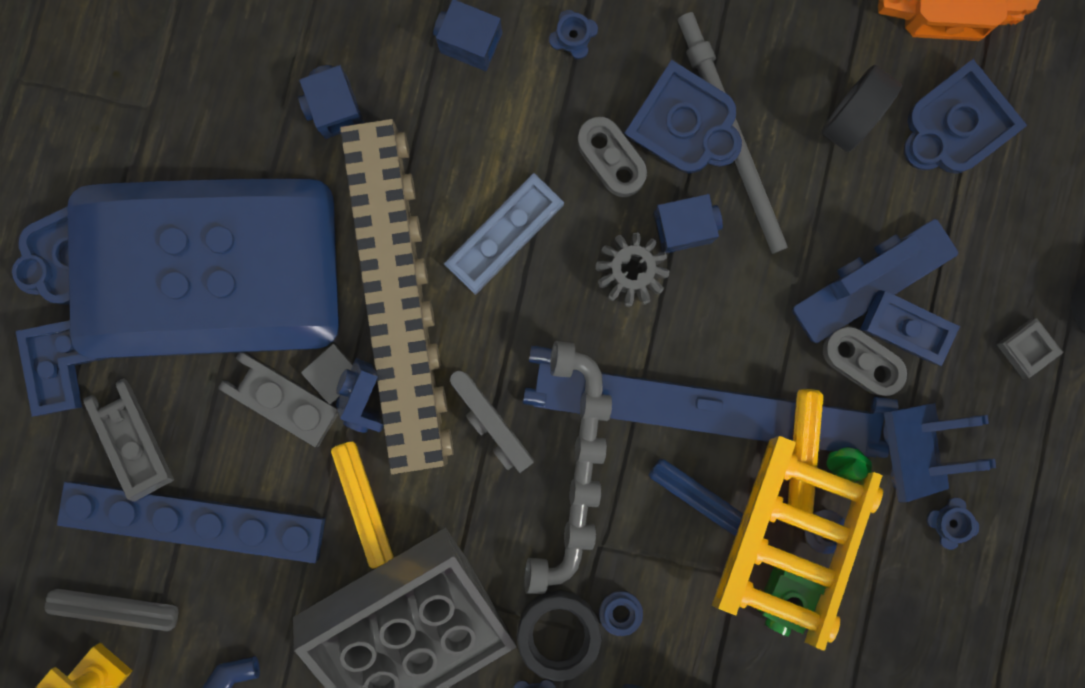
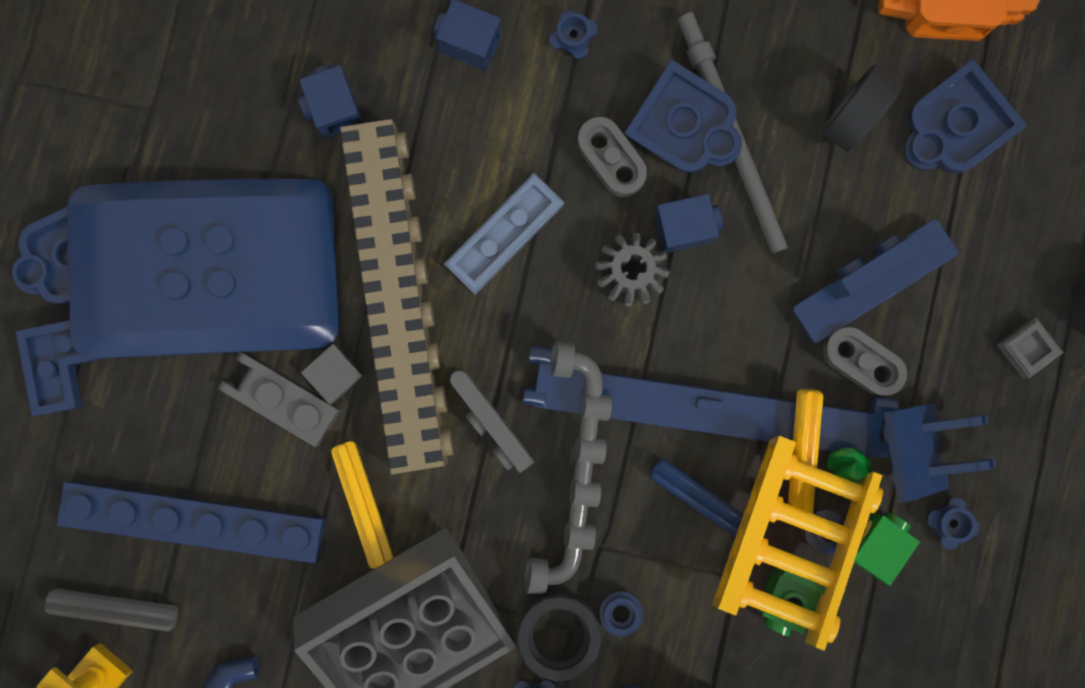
dark grey hinge [83,378,174,502] -> none
dark blue bracket [336,358,384,433] -> none
dark blue plate [860,290,960,366] -> none
none -> green brick [854,511,920,586]

